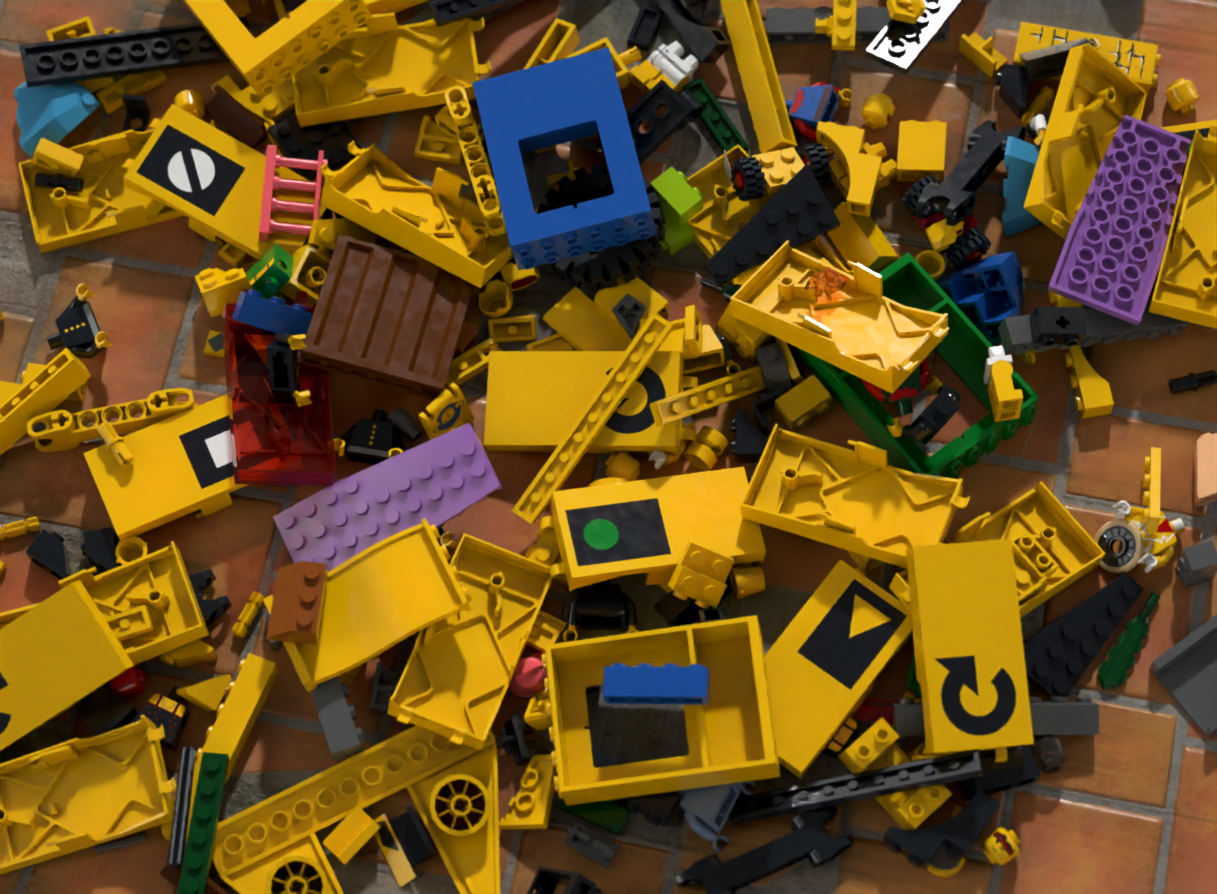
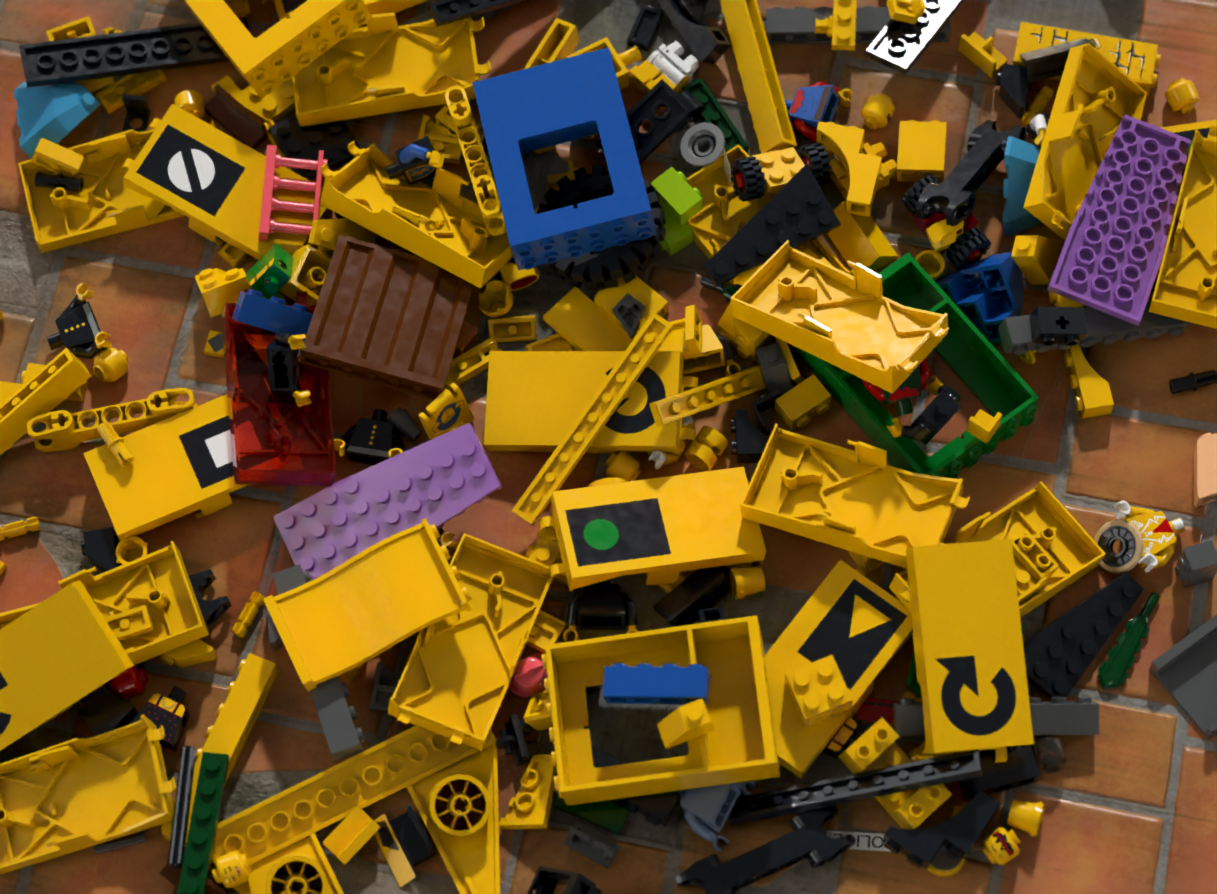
black slope [26,529,71,580] -> none
yellow slope [176,674,231,711] -> none
dark orange slope [267,561,328,645] -> none
yellow plate [668,540,735,609] -> none
clear orange plate [805,267,847,297] -> none
yellow hips [983,346,1023,422] -> none
yellow plate [1142,447,1161,535] -> none
none -> yellow head [93,347,129,383]
none -> yellow head [212,851,252,889]
none -> torso [386,136,444,184]
none -> yellow slope [657,698,714,749]
none -> light grey piece [680,123,725,167]
none -> yellow brick [785,655,853,727]
none -> white sticker [827,830,892,852]
none -> yellow panel [966,409,1003,444]
none -> yellow piece [1007,800,1045,837]
none -> yellow slope [1011,235,1062,285]

